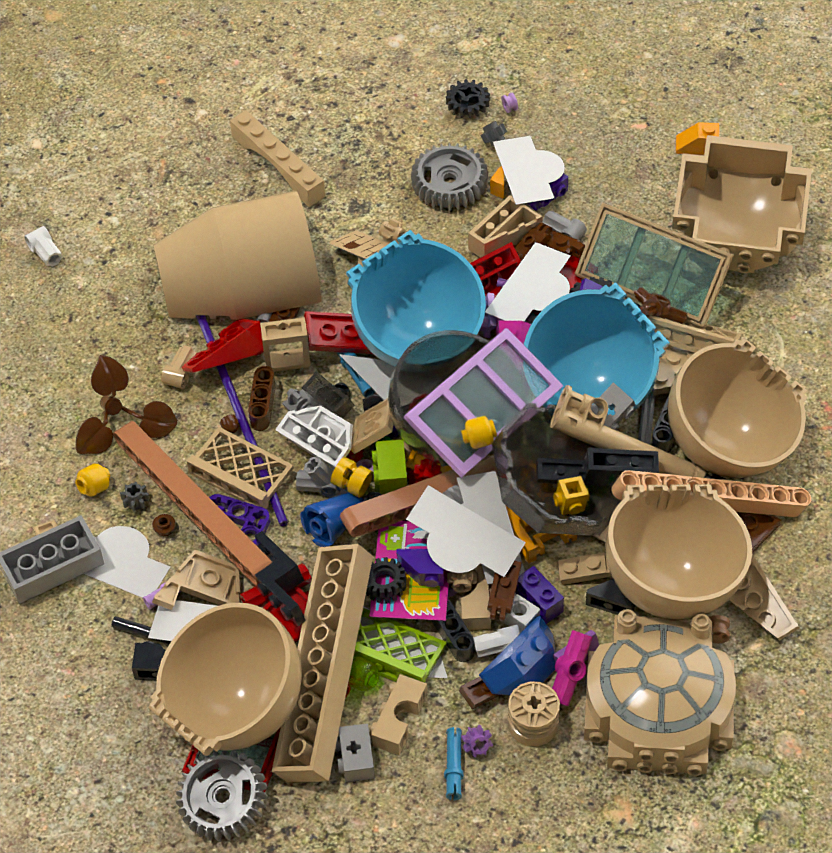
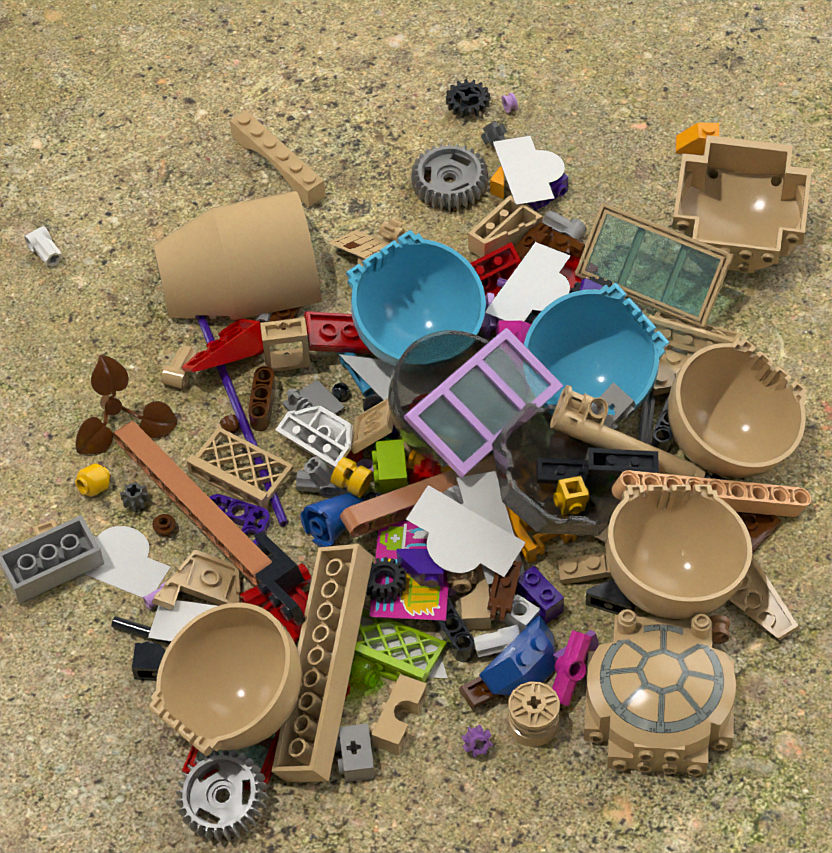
clear smoke brick [302,371,355,419] -> none
dark azure pin [444,727,464,800] -> none
yellow head [461,416,497,449] -> none
reddish brown bush [634,287,687,324] -> none

